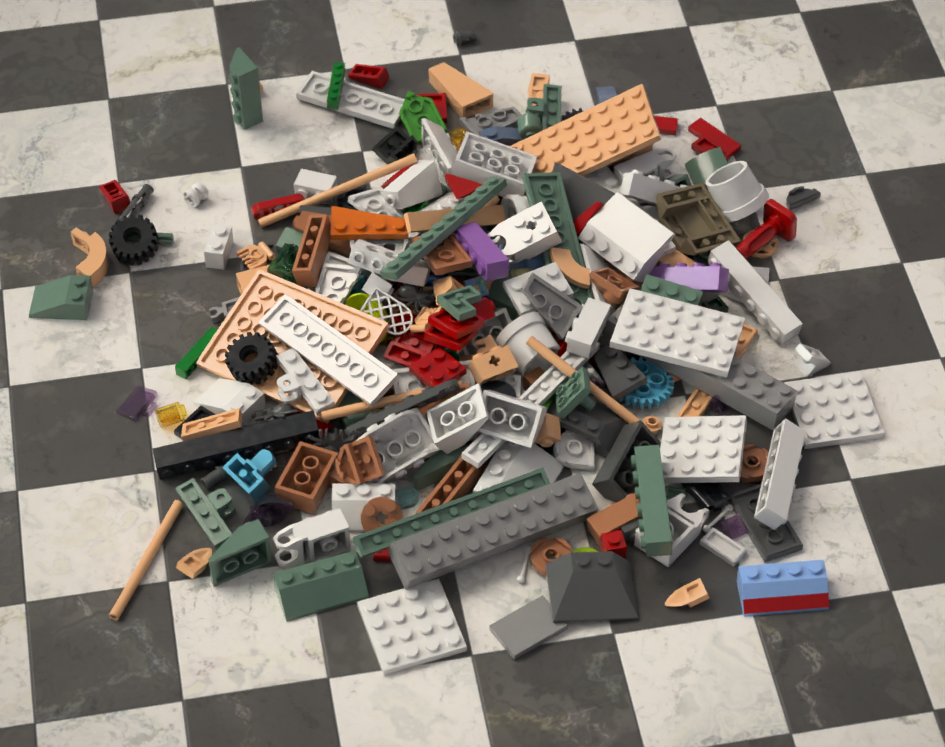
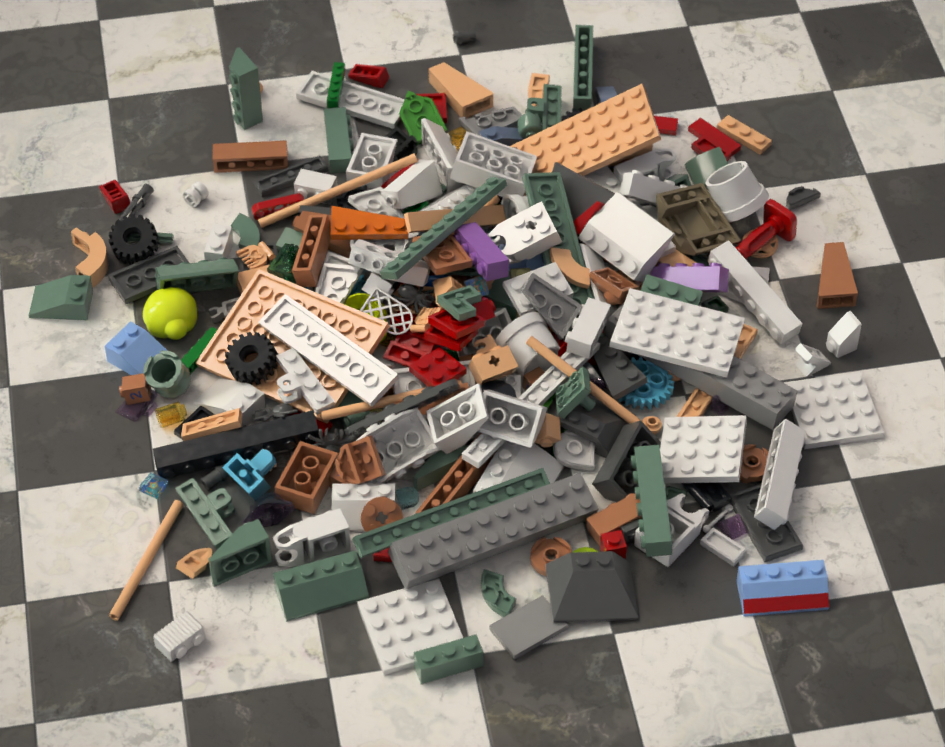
red slope [445,173,482,199] -> none
white hinge [517,547,531,583] -> none
light nougat plate [665,578,709,608] -> none
none -> light blue slope [105,321,168,375]
none -> dark grey plate [108,246,189,305]
none -> nougat brick [119,373,151,405]
none -> clear light blue tile [139,472,168,499]
none -> neon yellow piece [143,287,197,340]
none -> sand green tile [143,350,191,398]
none -> white brick [153,611,206,662]
none -> sand green slope [155,258,239,293]
none -> nougat brick [213,140,288,173]
none -> sand green tile [231,213,260,249]
none -> dark grey tile [253,155,328,197]
none -> sand green brick [324,107,354,173]
none -> white slope [346,133,397,189]
none -> sand green brick [414,634,484,684]
none -> sand green tile [481,569,516,617]
none -> sand green brick [573,25,593,111]
none -> light nougat plate [717,115,772,155]
none -> nougat slope [817,242,858,309]
none -> white slope [826,311,862,358]

